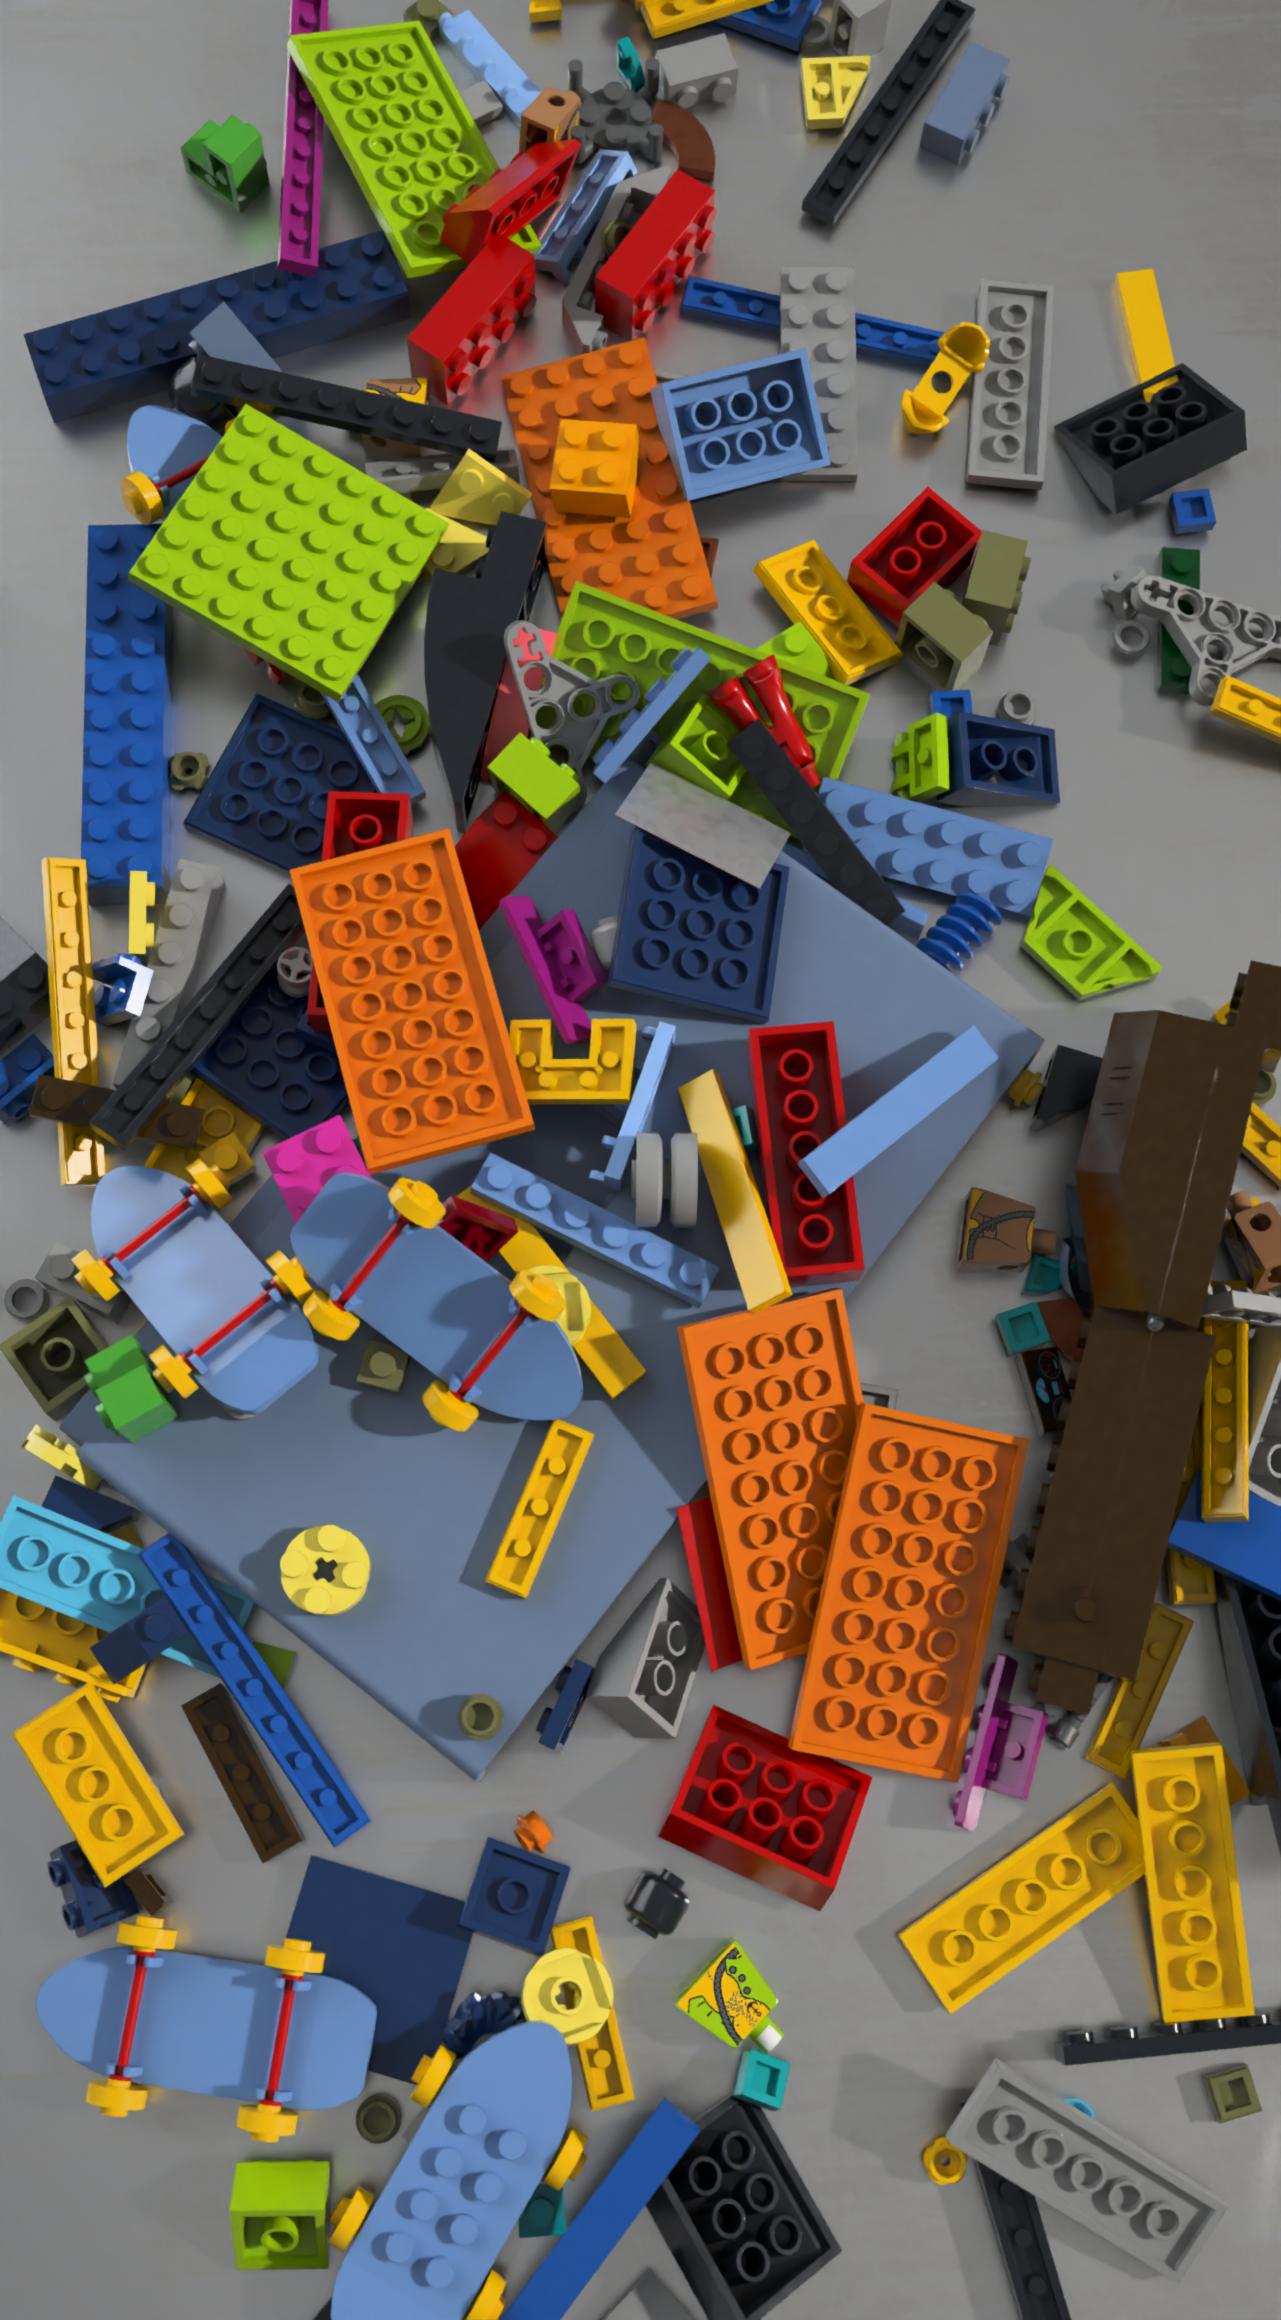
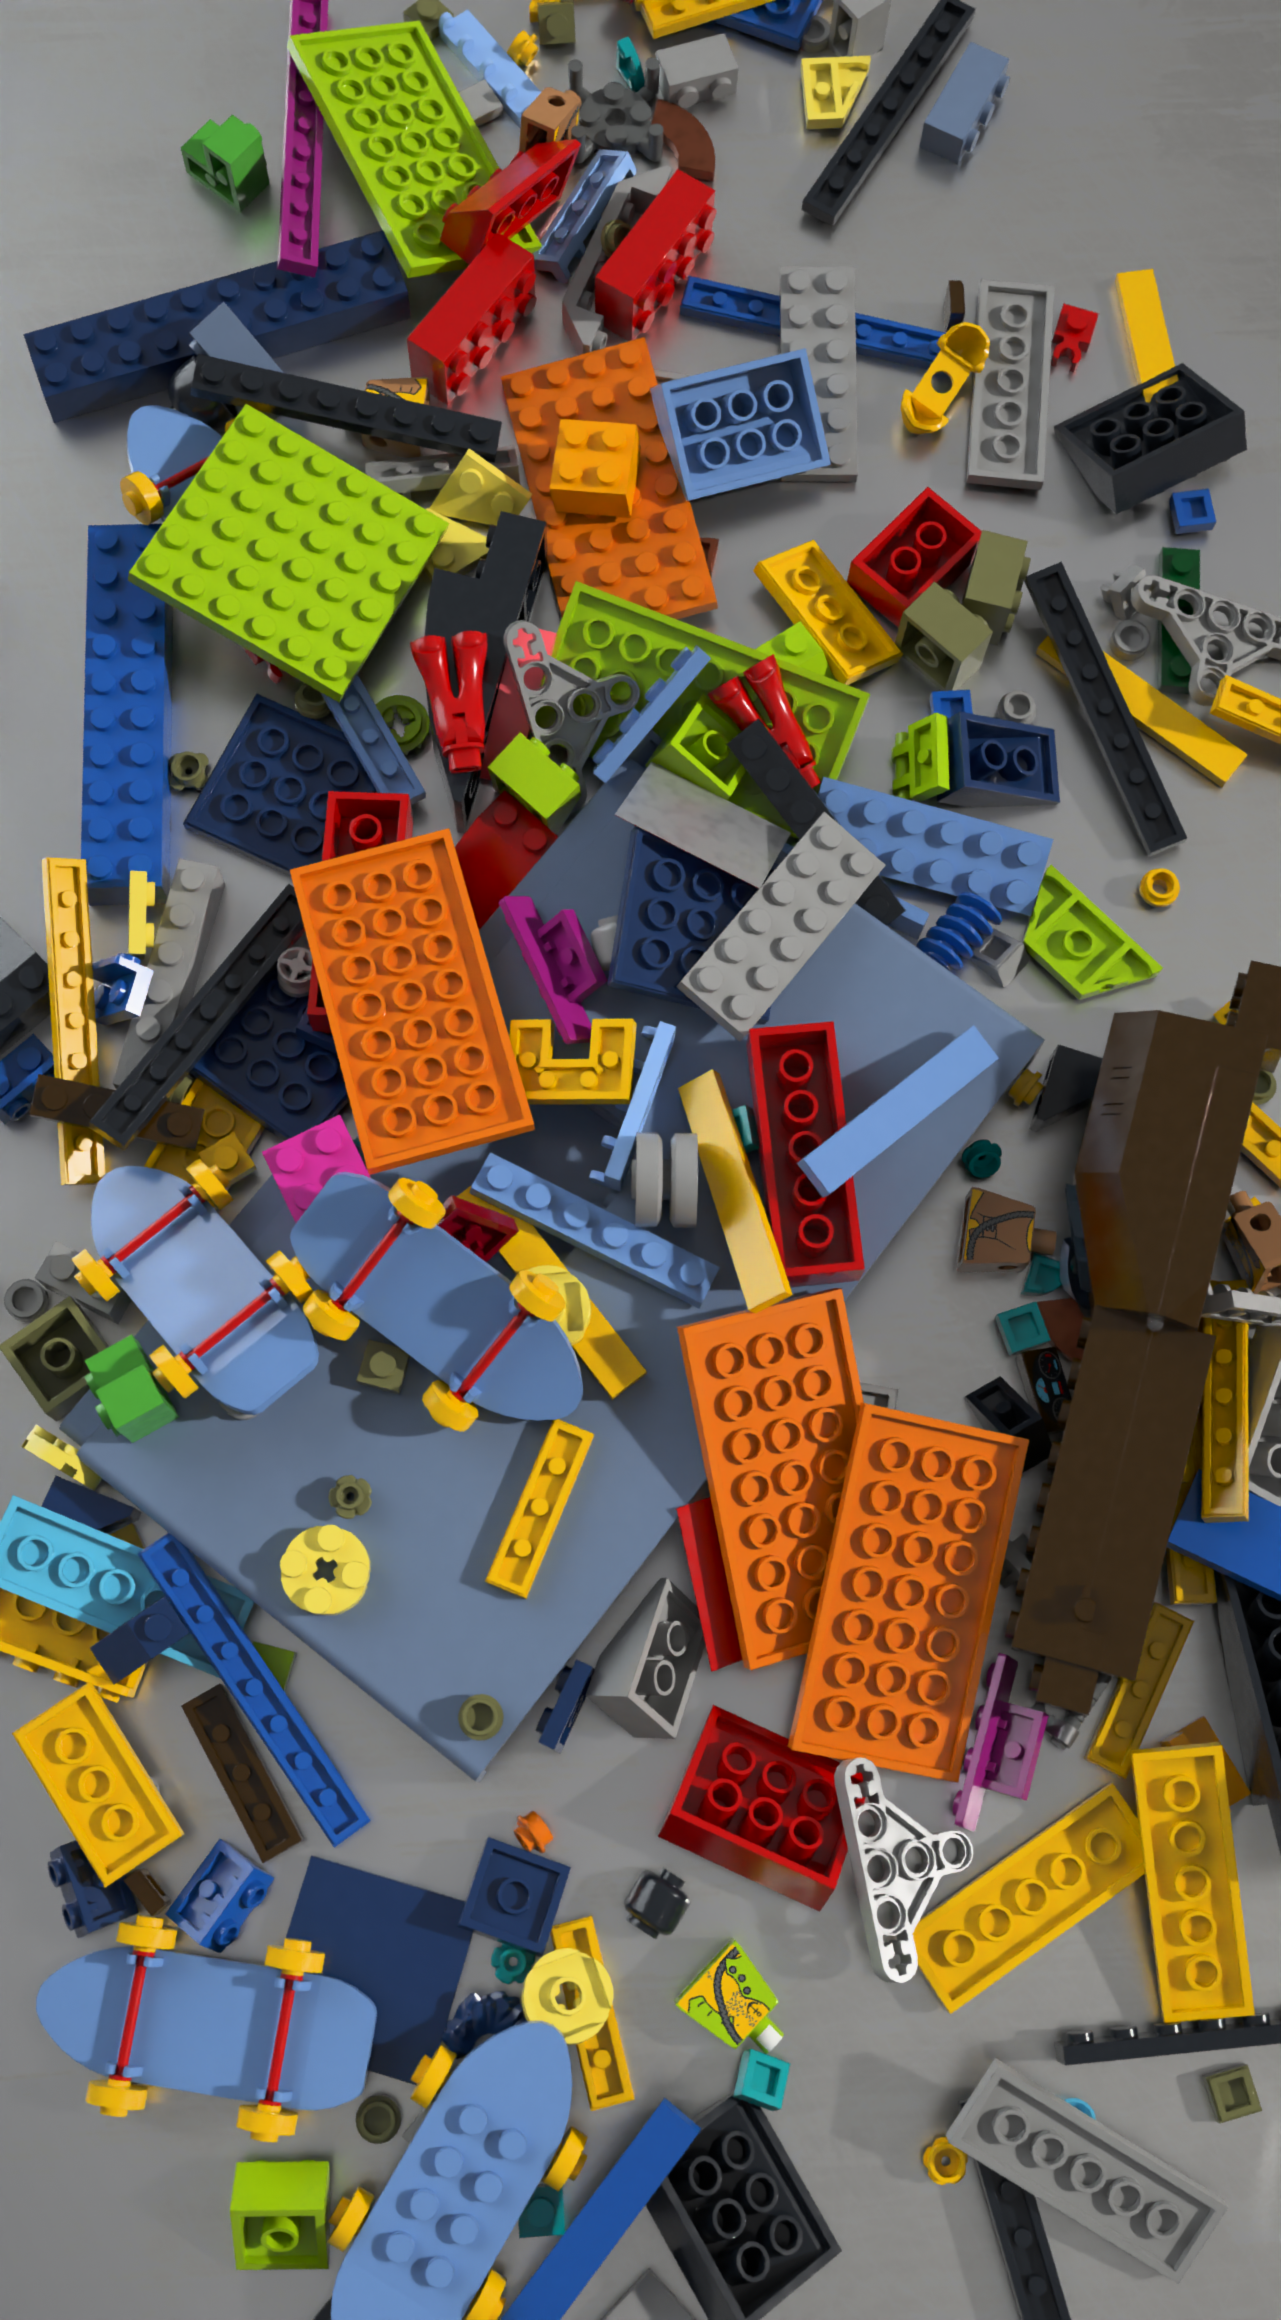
none -> blue bracket [165,1838,274,1953]
none -> olive plate [328,1475,372,1519]
none -> red piece [410,631,488,774]
none -> teal plate [491,1943,535,1984]
none -> yellow plate [507,30,539,66]
none -> olive plate [537,1,576,45]
none -> light grey plate [676,812,886,1042]
none -> light grey beam [834,1758,973,1983]
none -> dark brown tile [943,280,965,333]
none -> teal plate [962,1139,1002,1178]
none -> black slope [965,1376,1052,1473]
none -> light grey slope [970,928,1029,987]
none -> black plate [1024,562,1187,857]
none -> yellow tile [1036,635,1248,788]
none -> red plate [1051,303,1099,372]
none -> yellow plate [1139,868,1180,907]

